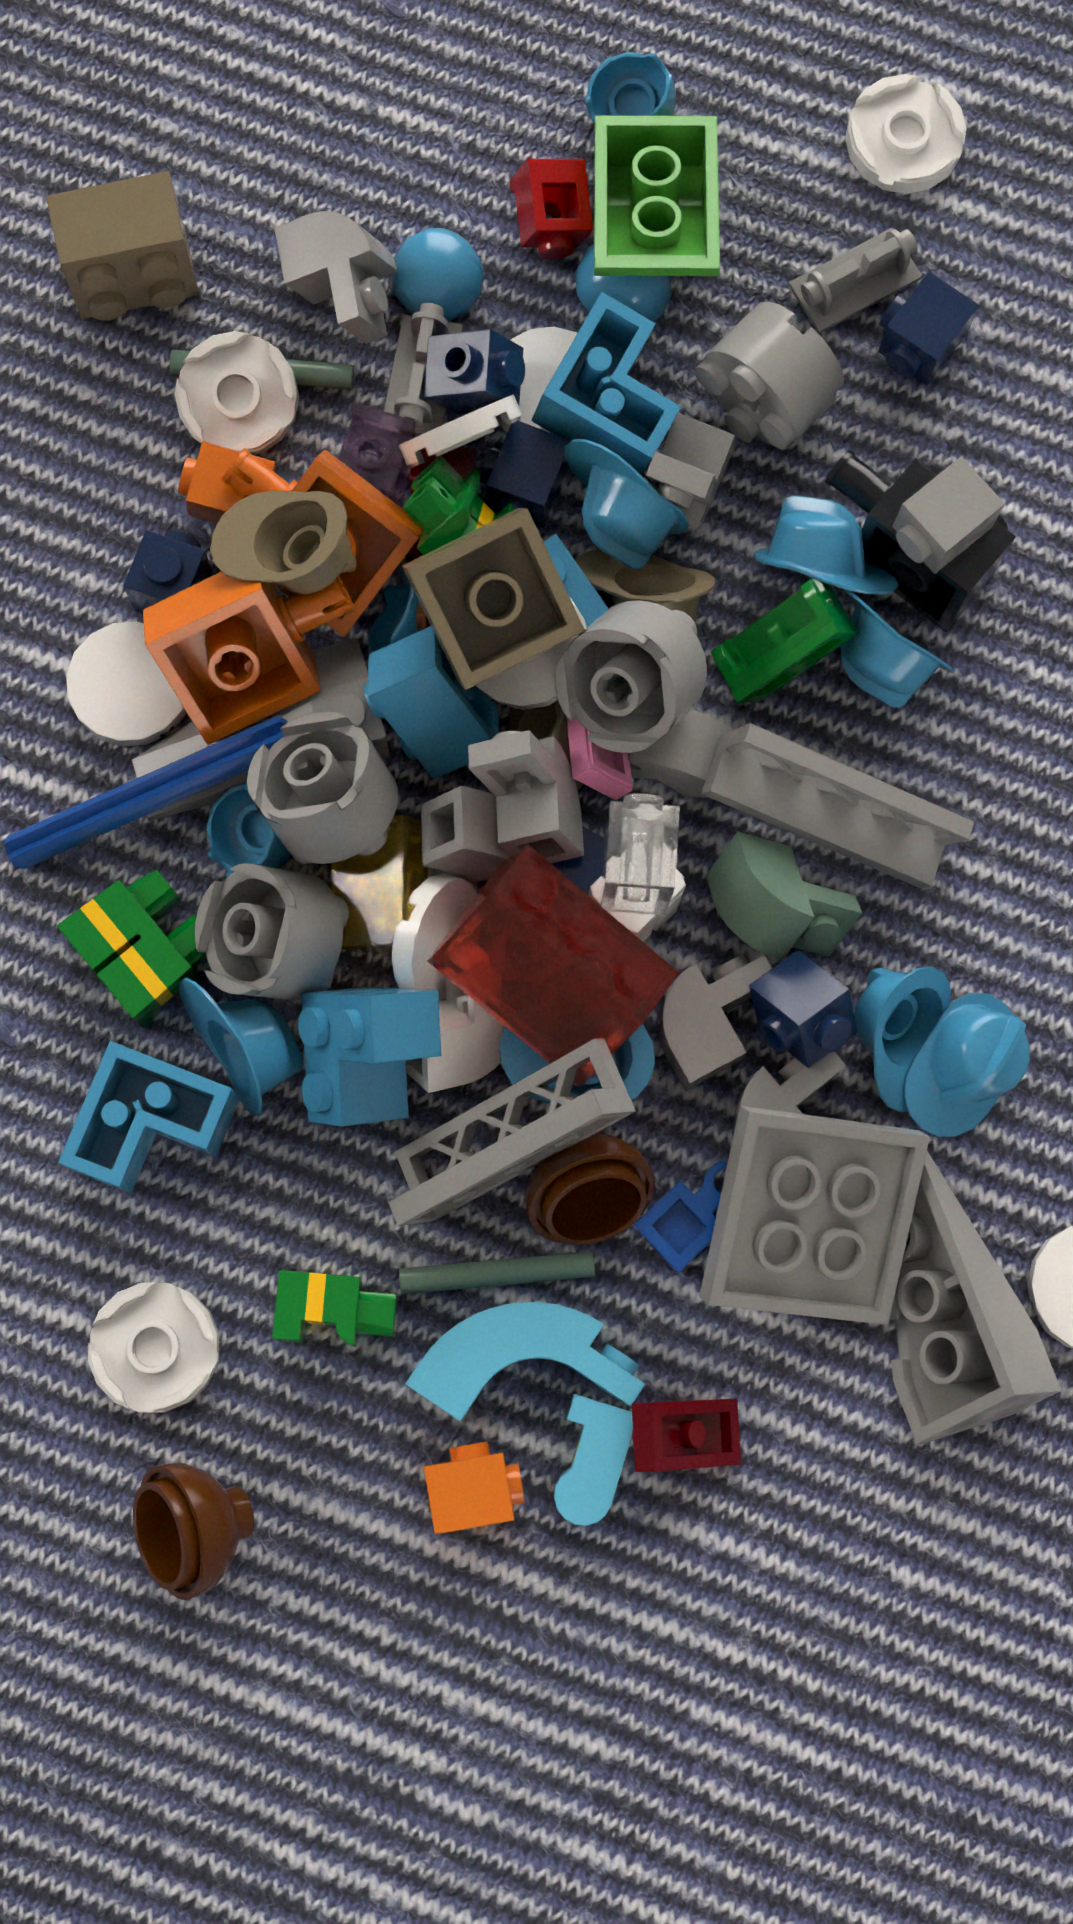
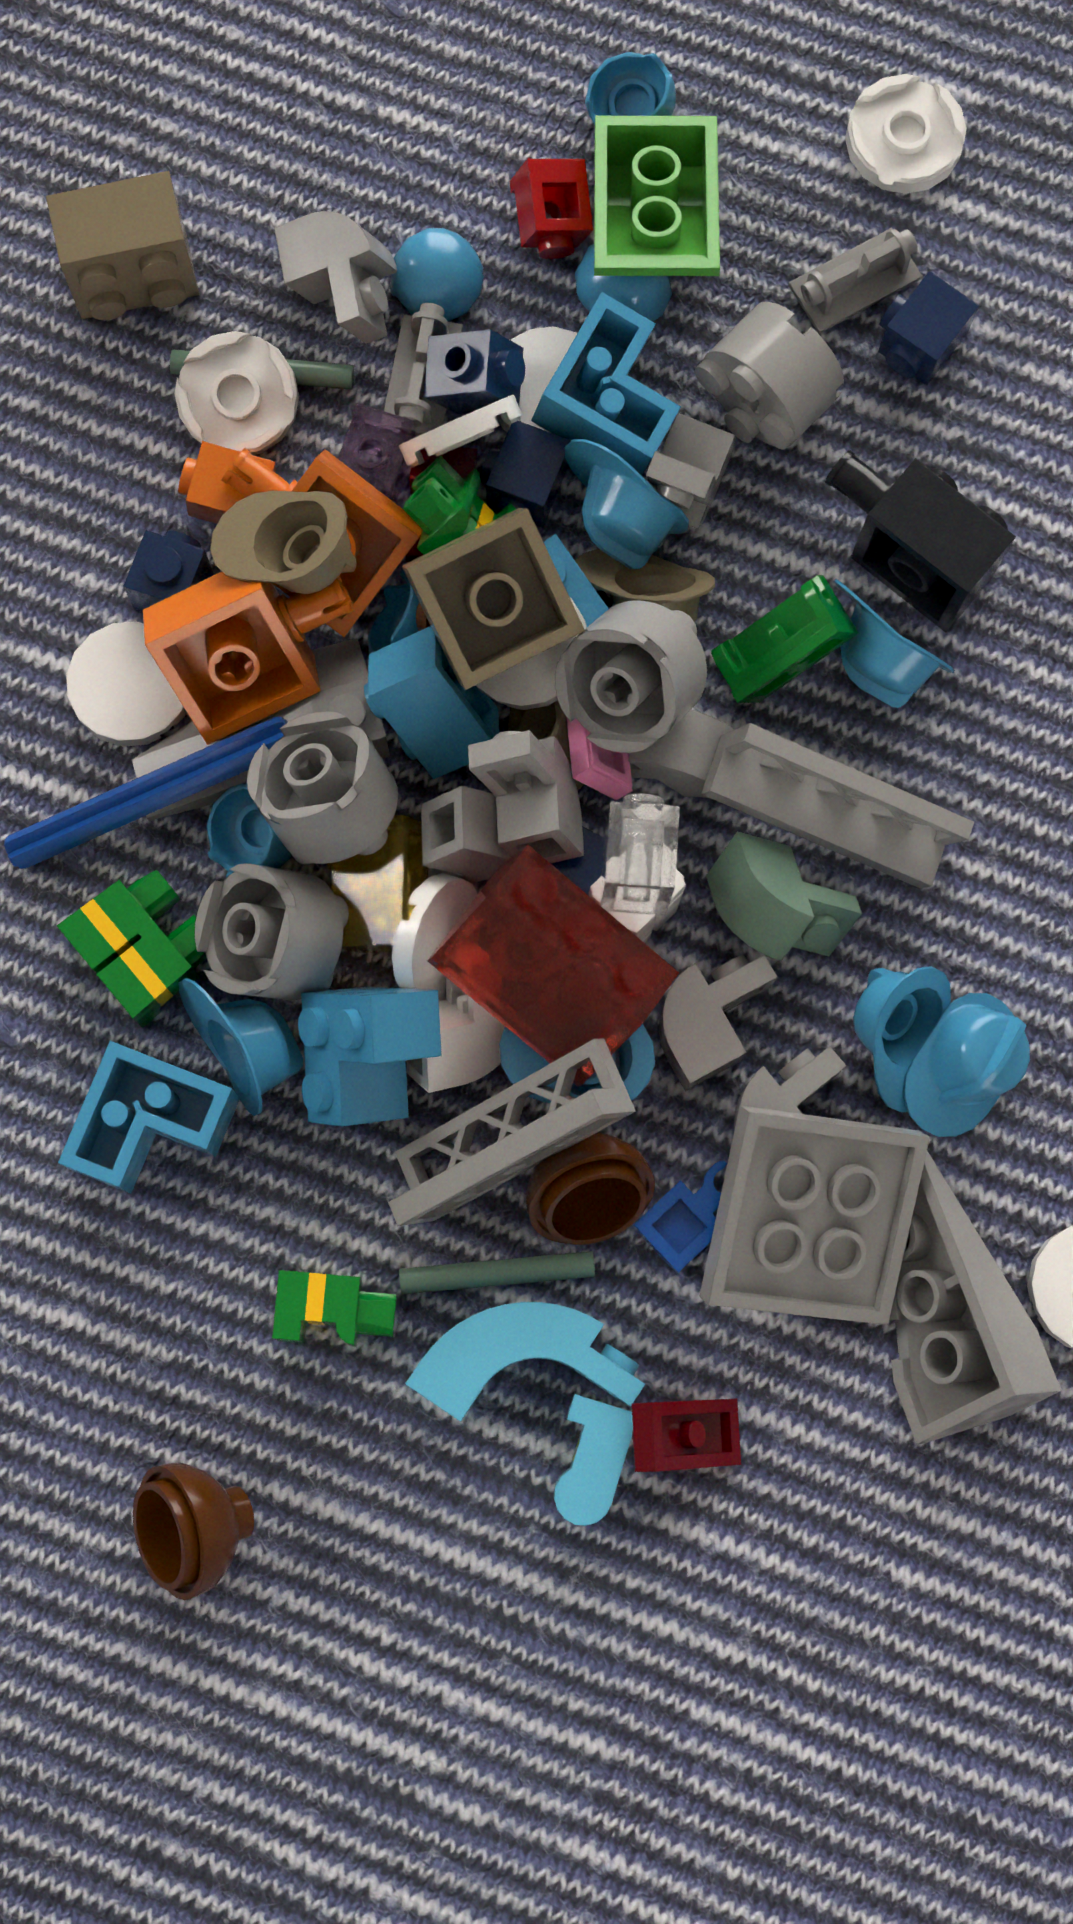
white tile [88,1283,219,1413] -> none
orange brick [424,1441,525,1535] -> none
dark blue brick [749,950,857,1068] -> none
dark azure piece [754,495,898,595] -> none
light grey brick [893,456,1005,574] -> none

